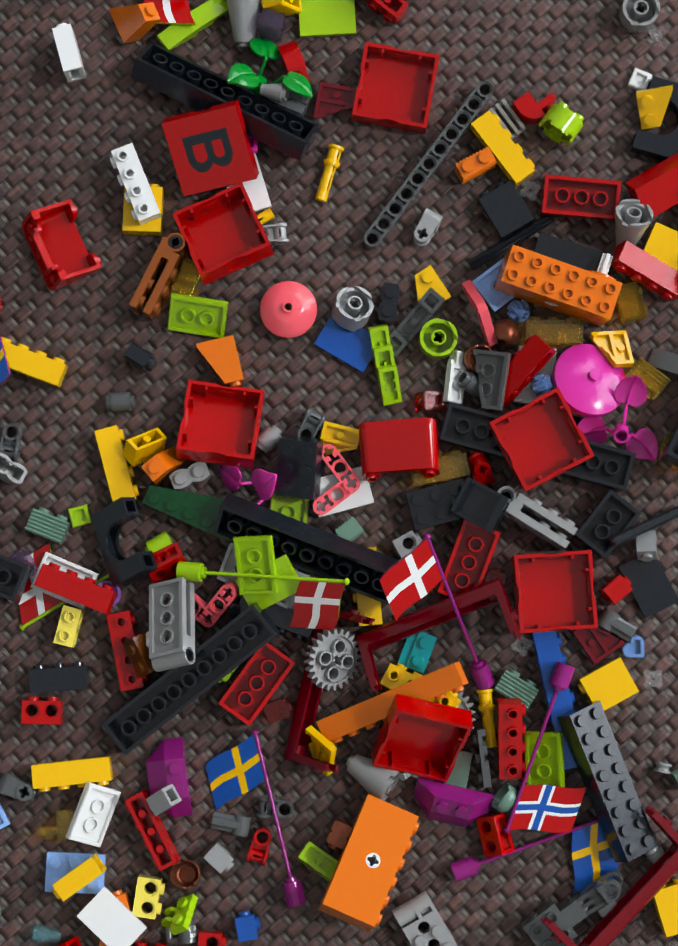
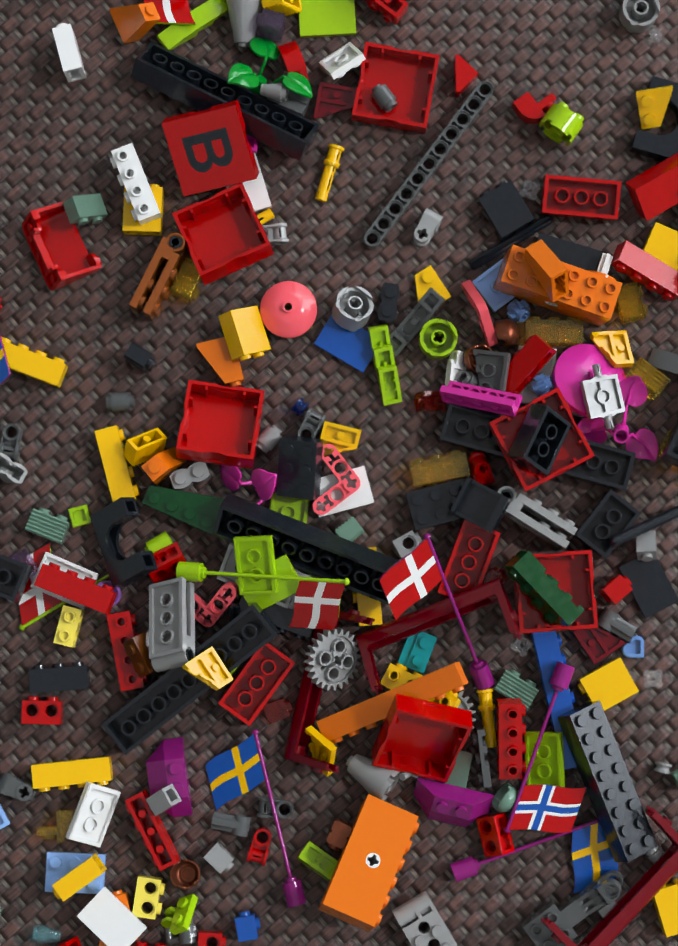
lime tile [167,293,228,338] -> none
red windscreen [359,418,440,482] -> none
orange brick [454,146,497,184] -> none
yellow brick [470,110,535,187] -> none
light grey tile [489,99,526,140] -> none
light grey cone [615,199,653,246] -> none
white tile [627,68,652,91] -> none
none -> sand green brick [63,193,108,226]
none -> yellow wing [182,646,233,691]
none -> yellow brick [218,306,271,361]
none -> clear blue bush [291,398,309,416]
none -> white plate [319,42,366,80]
none -> dark grey brick [371,84,398,113]
none -> dark pink fence [439,380,523,417]
none -> red slope [454,55,478,97]
none -> dark green wedge [504,551,585,626]
none -> black brick [508,403,572,476]
none -> orange slope [525,239,569,302]
none -> plate [579,364,626,430]

